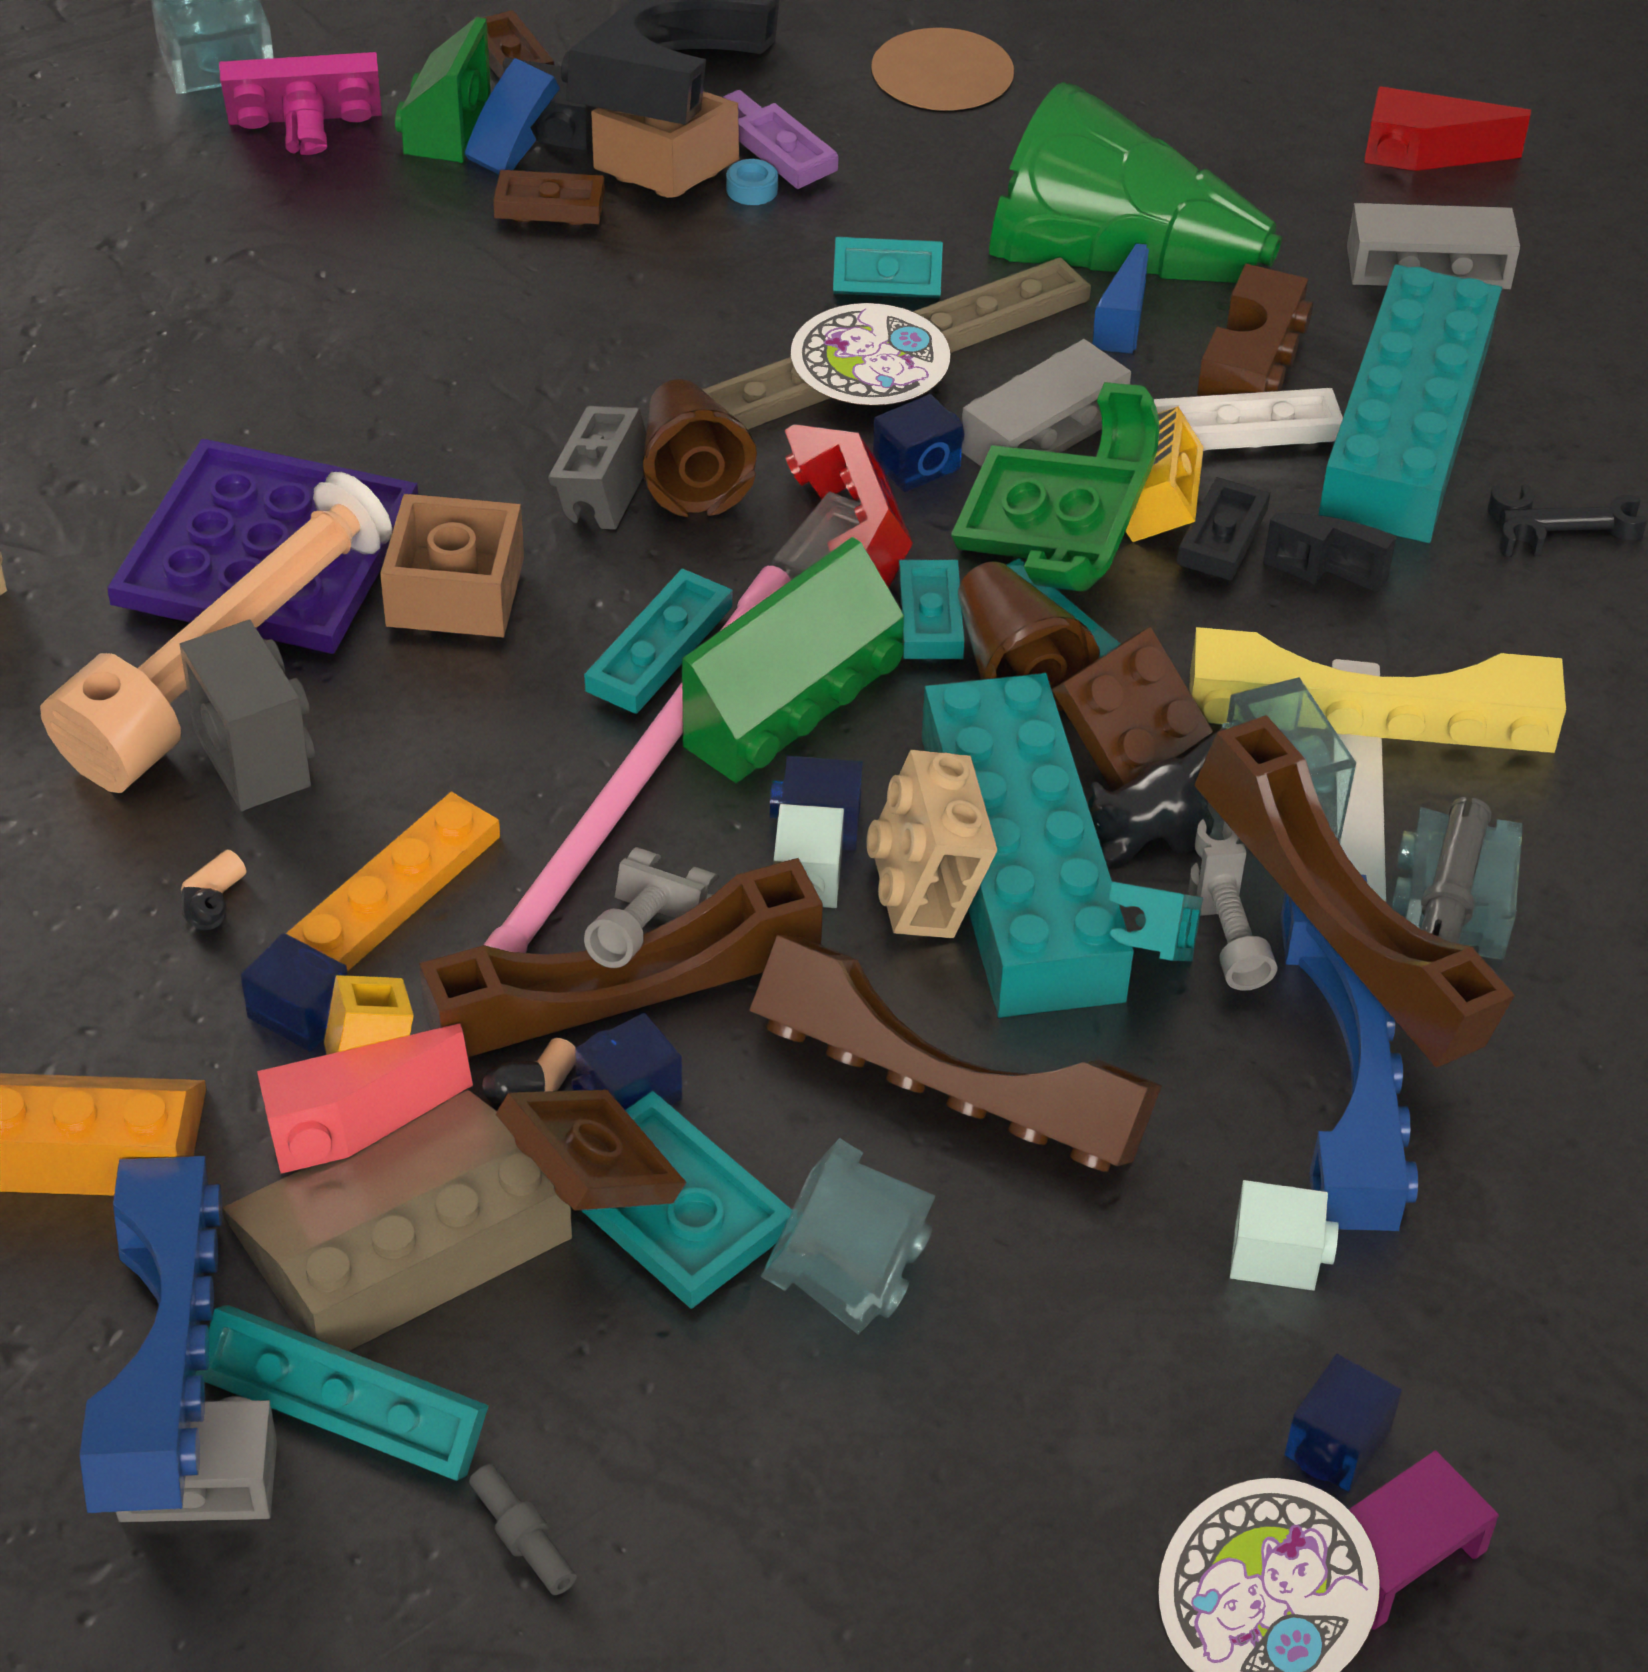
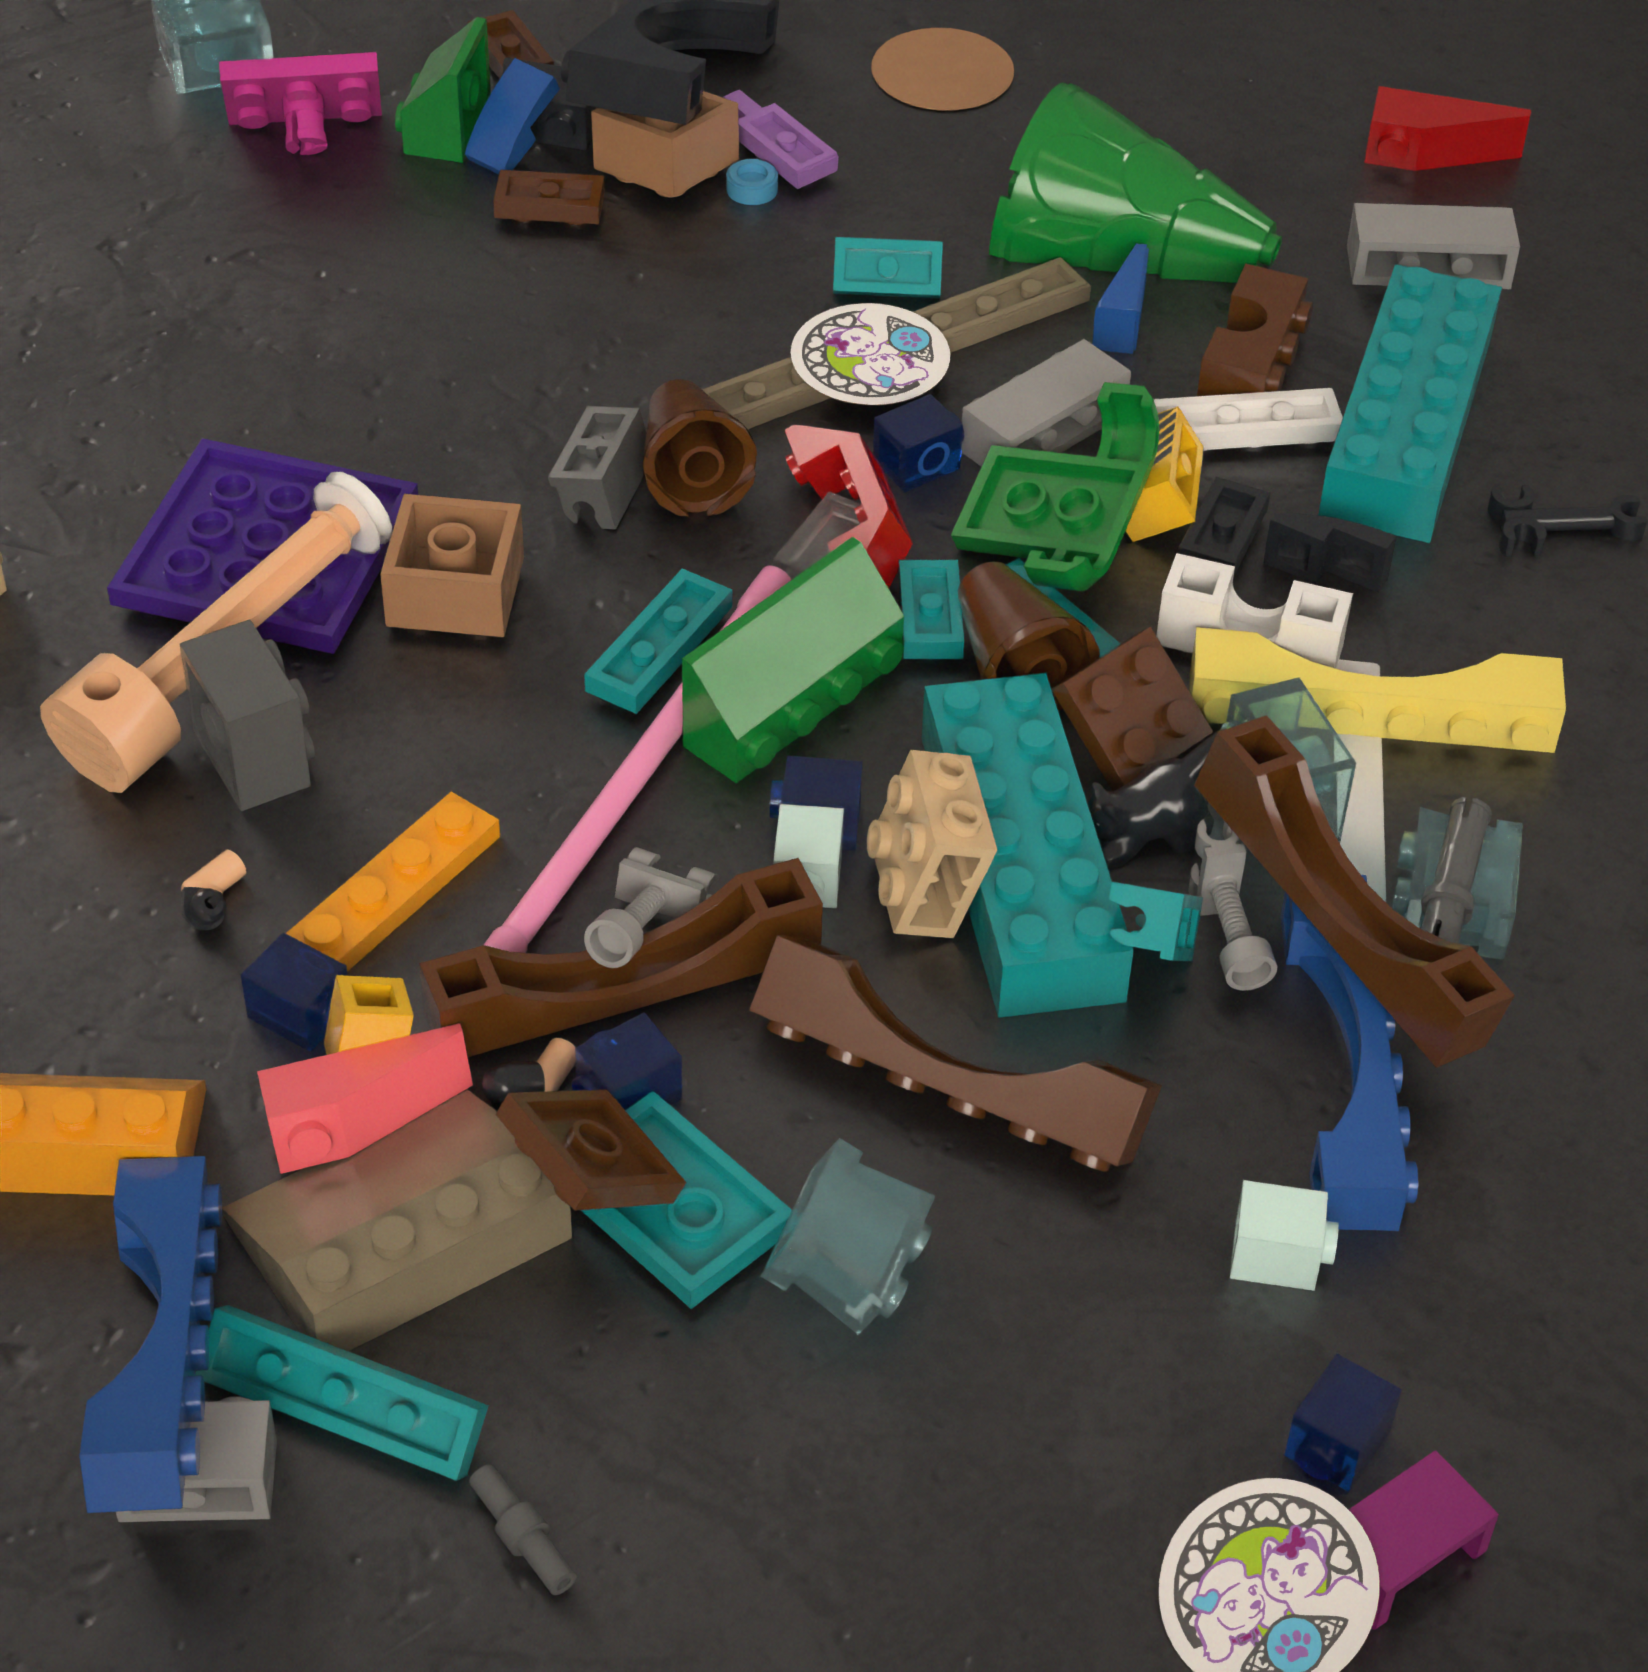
none -> white arch [1156,553,1353,668]

